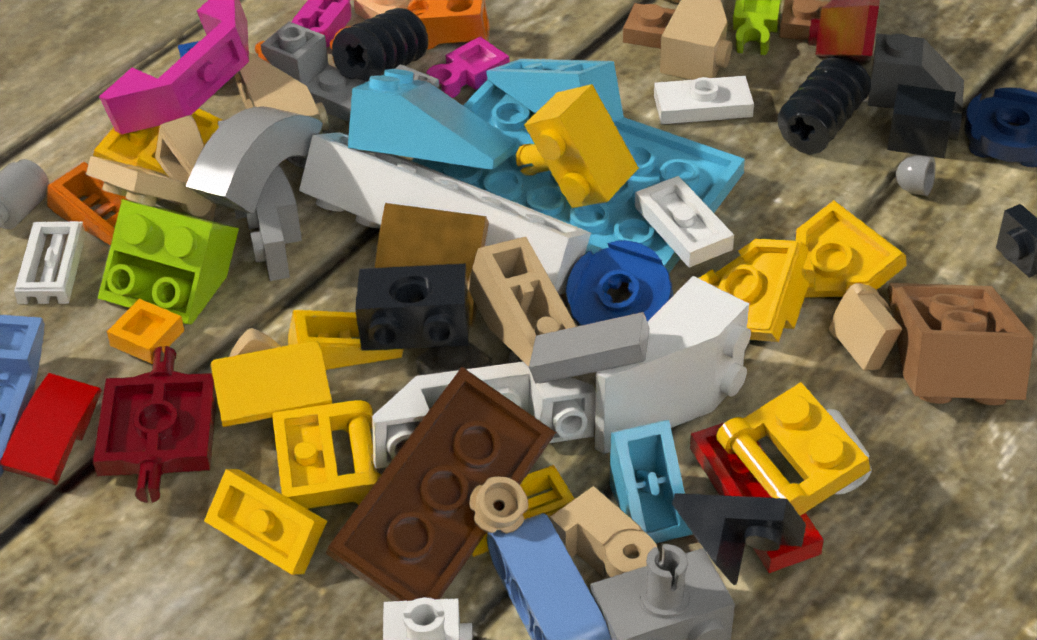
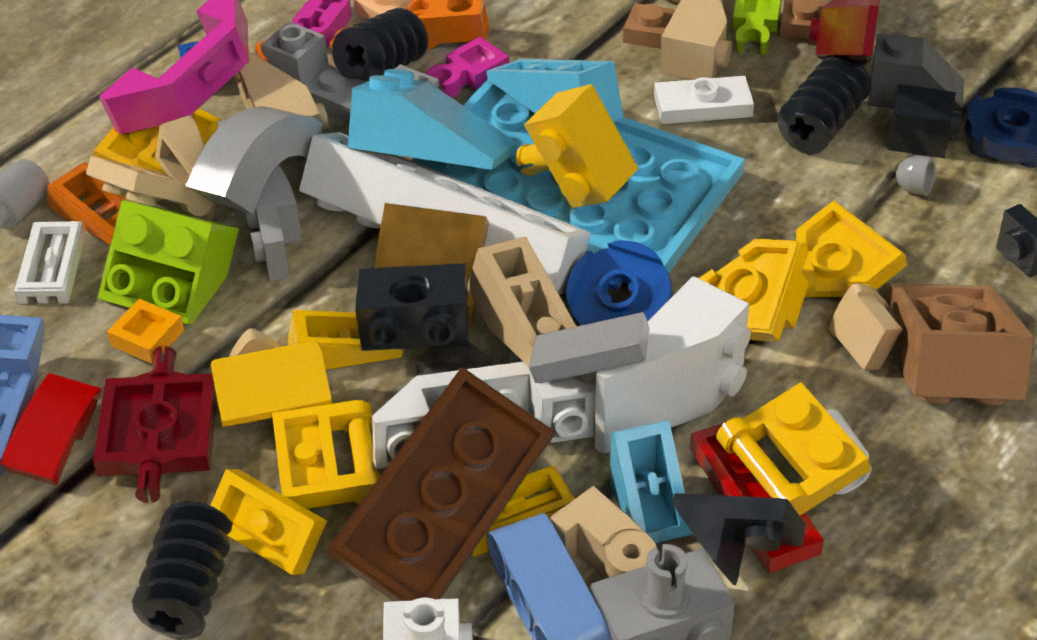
tan plate [469,476,528,534] -> none
white plate [635,176,734,268] -> none
none -> black piece [131,501,233,639]

